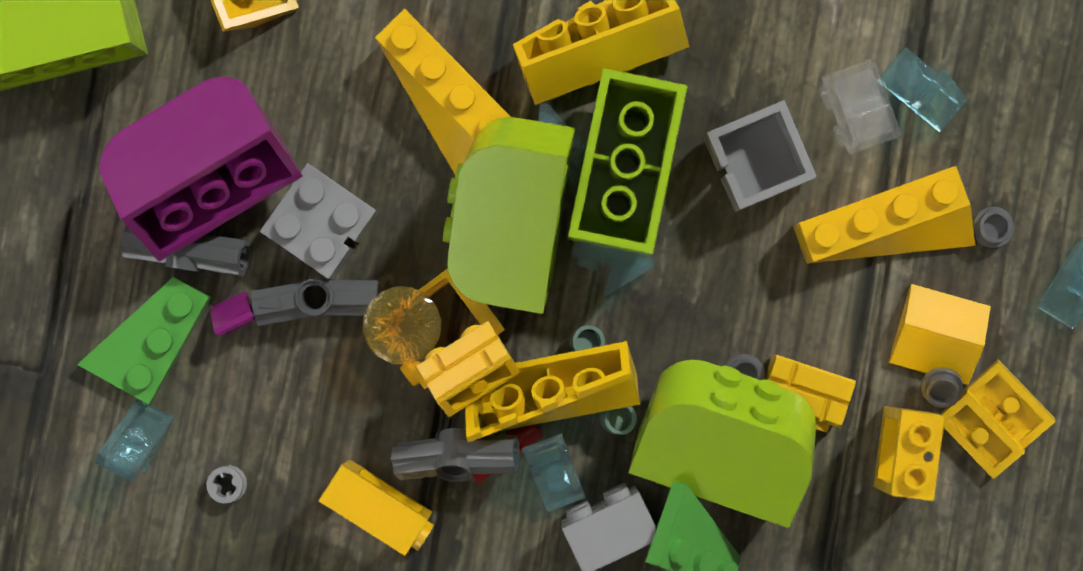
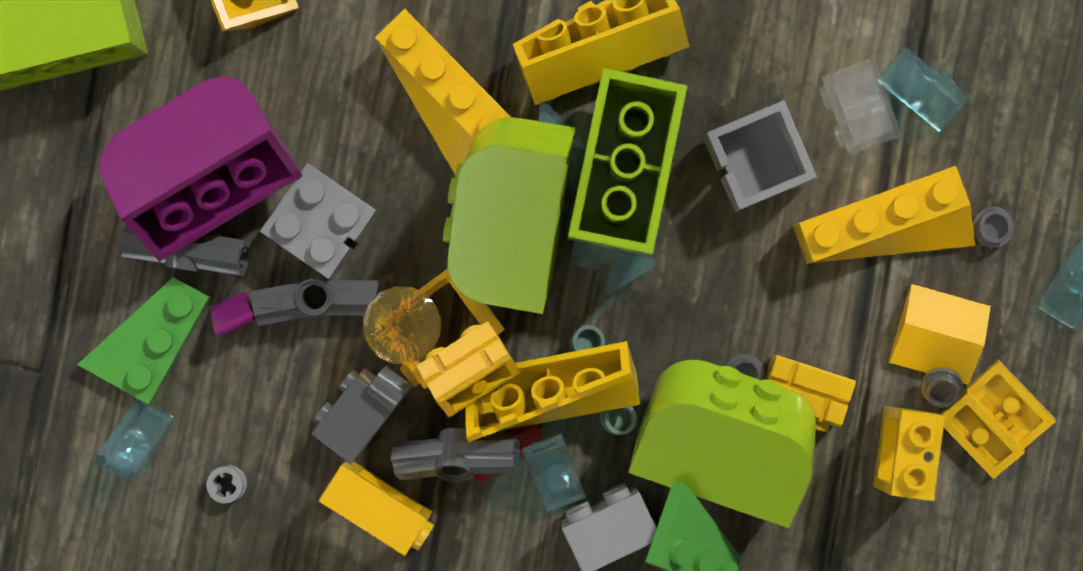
none -> dark grey hinge [311,366,412,465]

